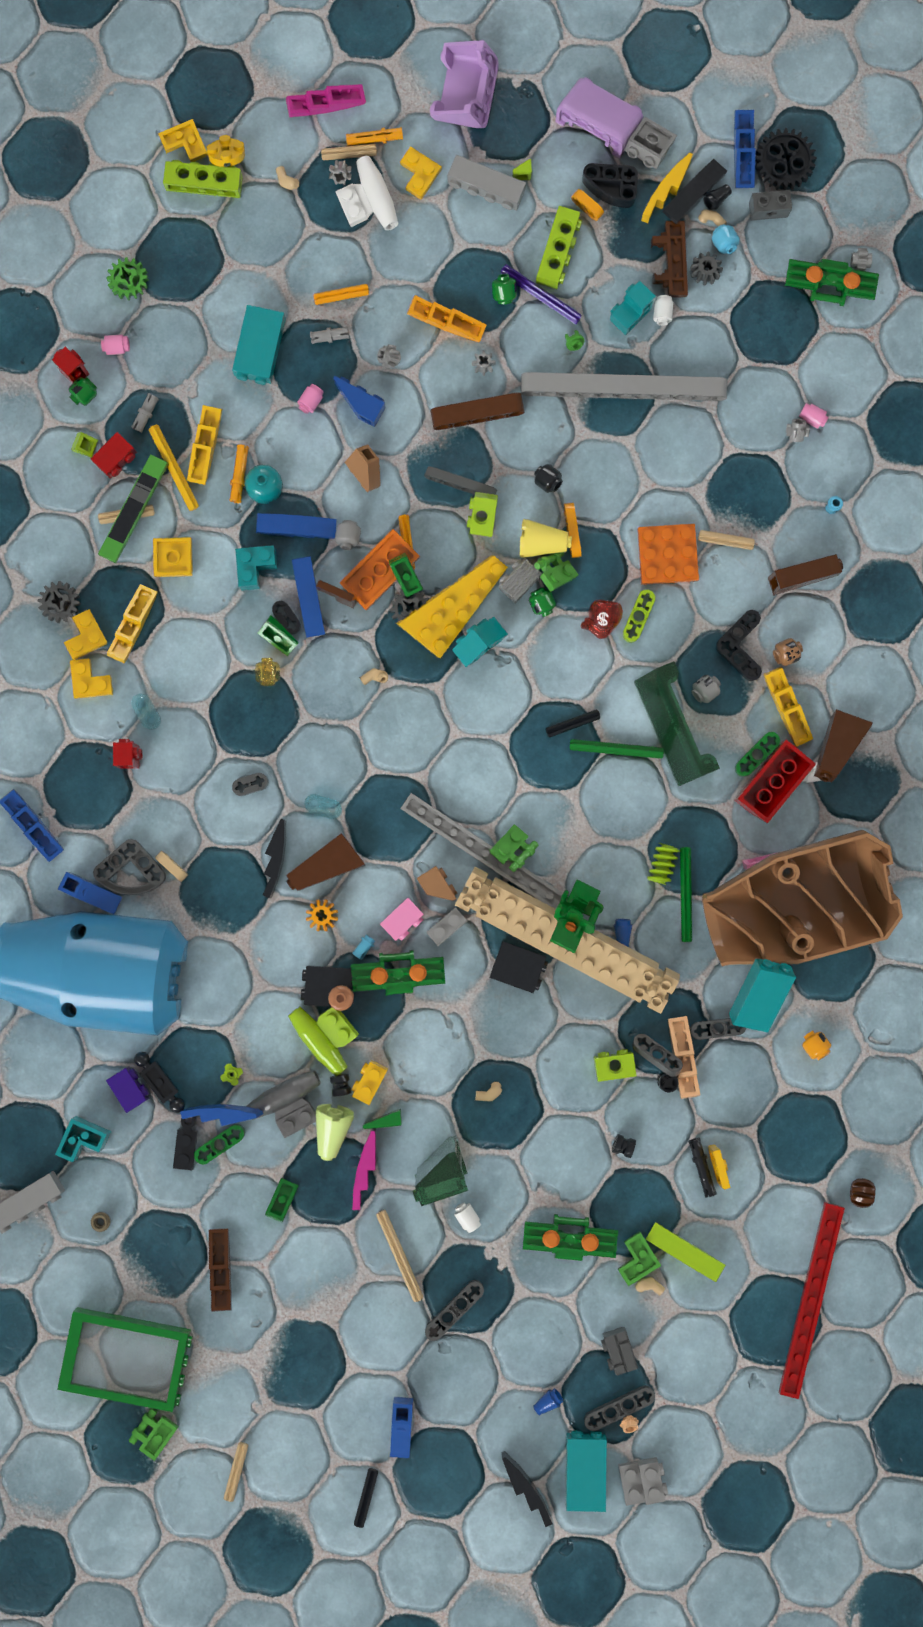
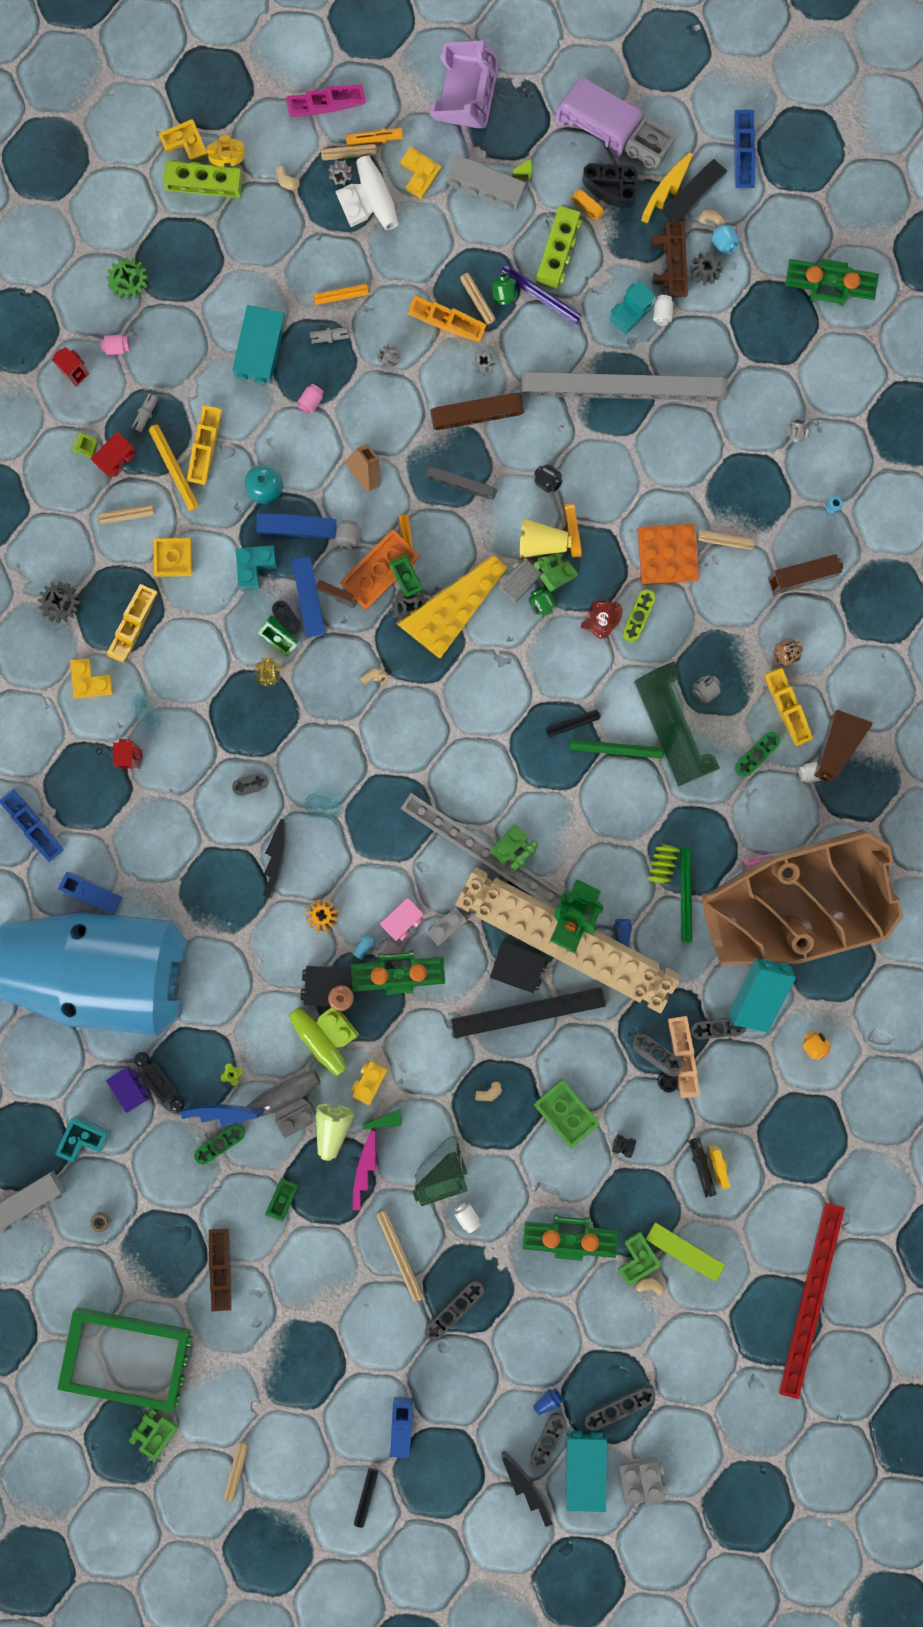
yellow plate [64,609,107,660] -> none
green head [68,377,97,406] -> none
dark grey beam [93,839,166,895] -> none
tile [98,454,169,564] -> none
tan beam [155,850,188,882] -> none
black plate [173,1117,198,1171] -> none
light orange pin [229,444,249,503] -> none
reddish brown slope [286,833,365,891] -> none
black wheel [330,1074,352,1097] -> none
blue slope [333,376,386,427] -> none
medium nougat slope [417,866,458,901] -> none
teal brick [452,617,508,667] -> none
lime brick [467,492,498,537] -> none
bright green plate [565,330,585,351] -> none
lime brick [593,1049,636,1082] -> none
dark grey brick [601,1327,638,1375] -> none
light nougat plate [620,1415,639,1433] -> none
black cone [703,184,732,210] -> none
black beam [716,610,762,681] -> none
red slope [734,739,816,823] -> none
dark grey brick [749,190,792,221] -> none
black gear [755,128,817,191] -> none
bright pink brick [799,403,829,429] -> none
reddish brown piece [850,1178,876,1208] -> none
light grey gear [851,248,872,271] -> none
none -> black plate [451,988,606,1038]
none -> tan axle [460,273,495,325]
none -> dark grey beam [531,1413,566,1469]
none -> bright green plate [533,1079,600,1149]

